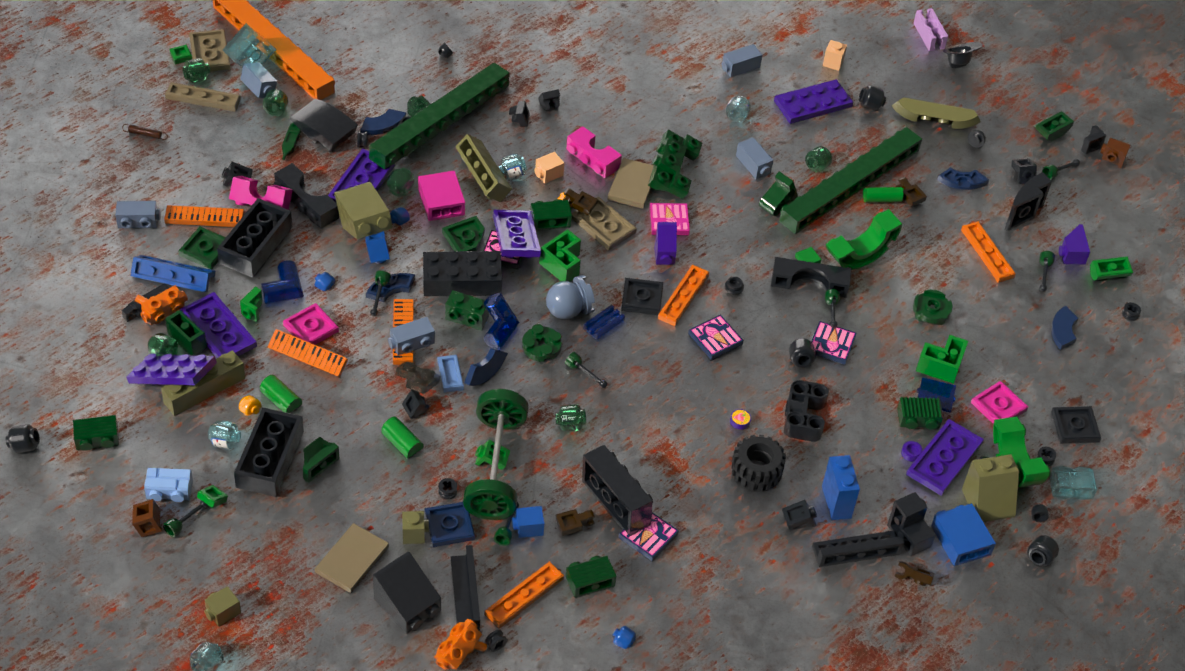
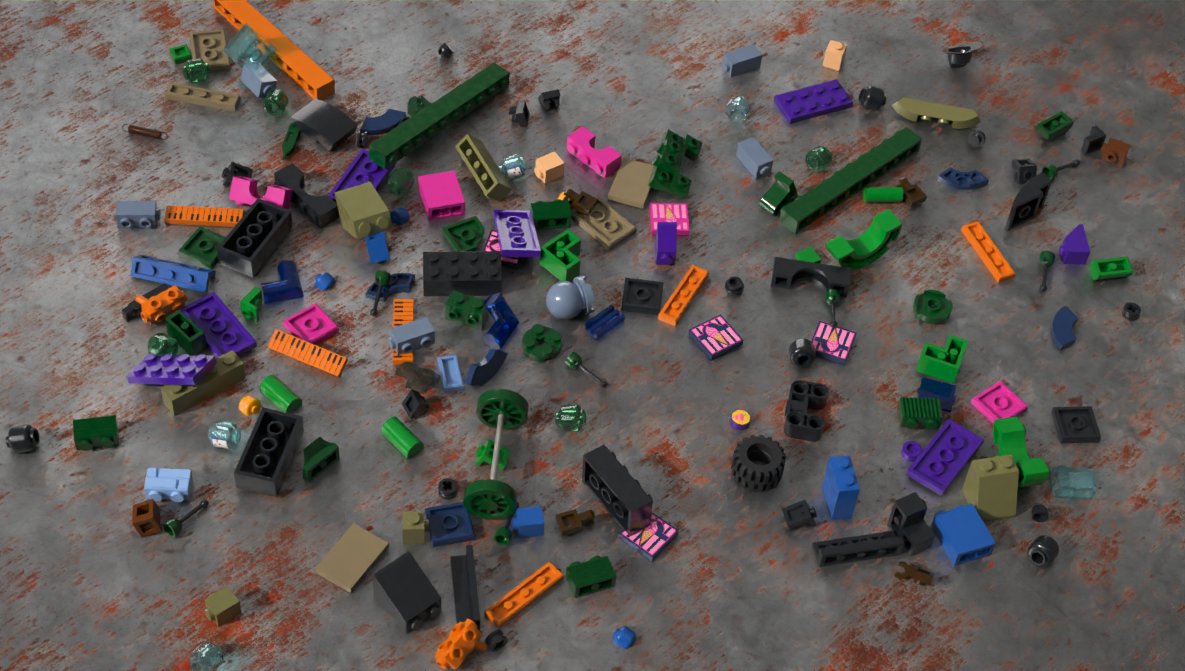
green tile [197,485,228,508] -> none
lavender piece [914,8,948,51] -> none
black bush [1037,446,1056,466] -> none

